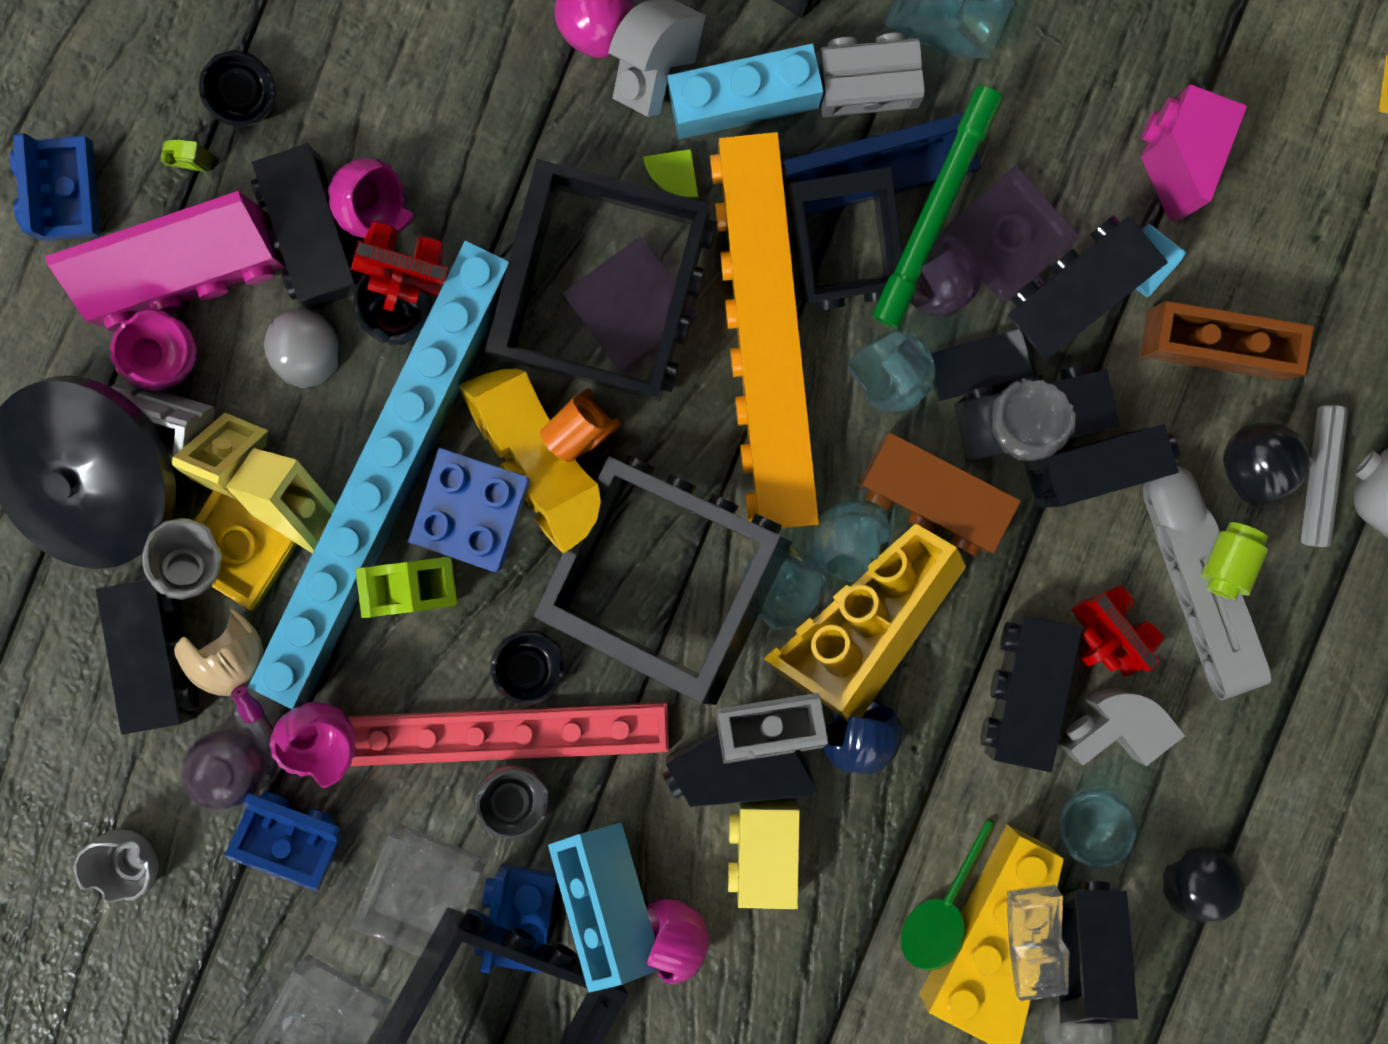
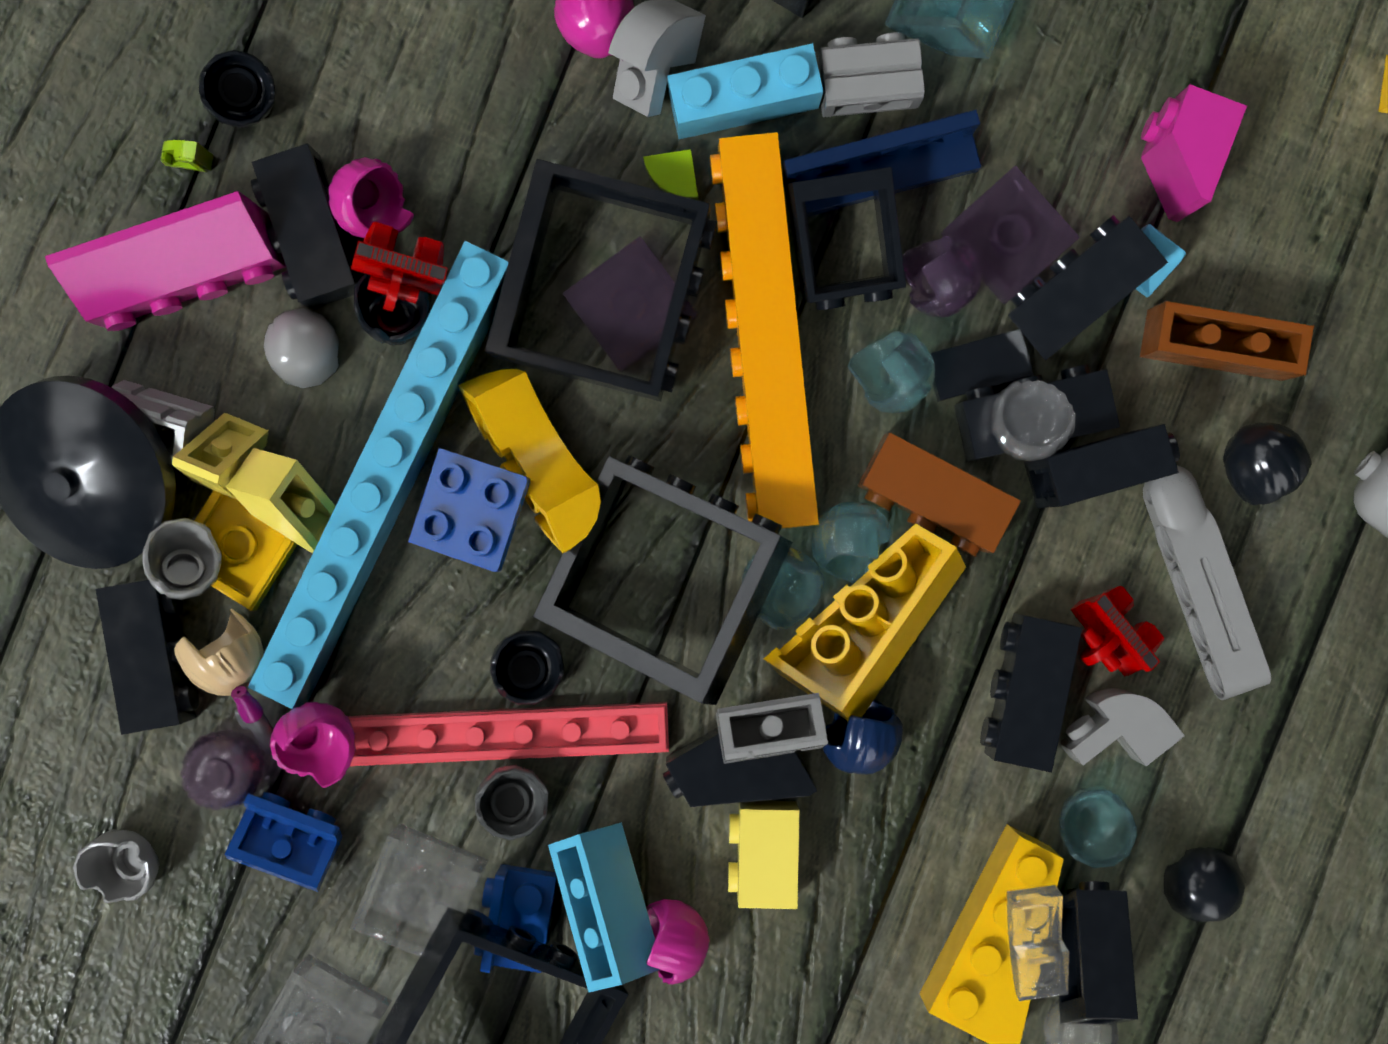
blue bracket [10,133,101,241] -> none
dark pink hair [110,309,197,392] -> none
lime brick [355,556,458,618] -> none
orange piece [540,388,622,462] -> none
green piece [871,85,1004,329] -> none
green piece [901,819,994,971] -> none
lime brick [1200,522,1268,600] -> none
light grey axle [1301,405,1348,548] -> none

